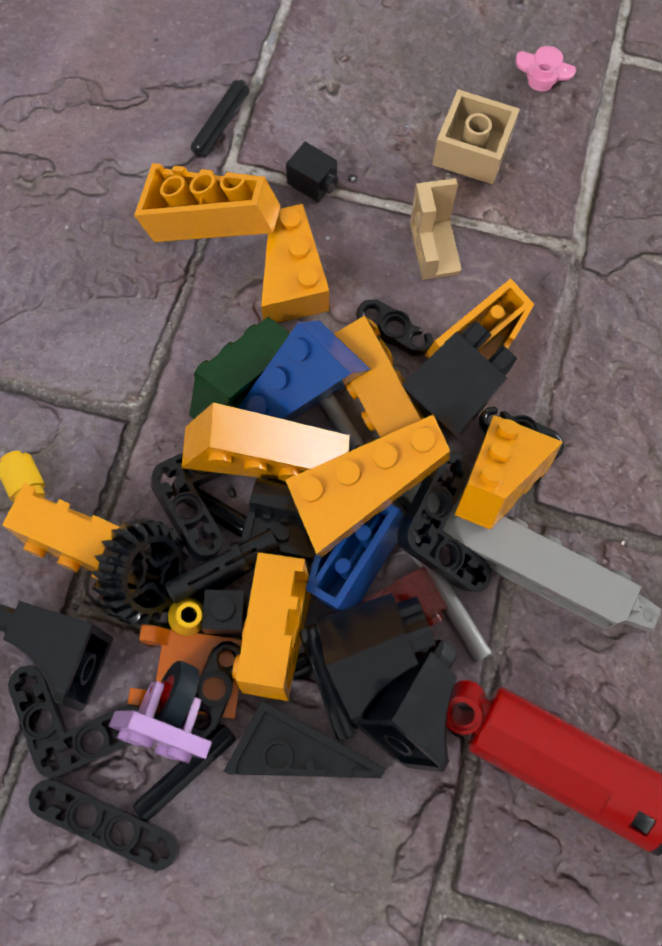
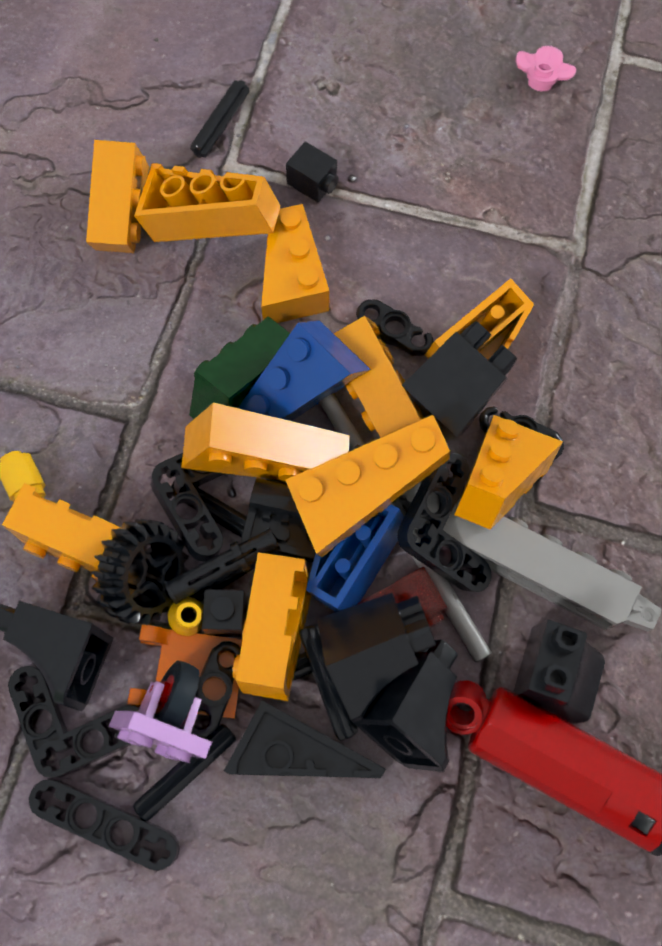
tan panel [410,178,462,280] -> none
tan brick [432,89,520,185] -> none
none -> light orange wedge [86,140,149,253]
none -> black hips [513,619,605,724]

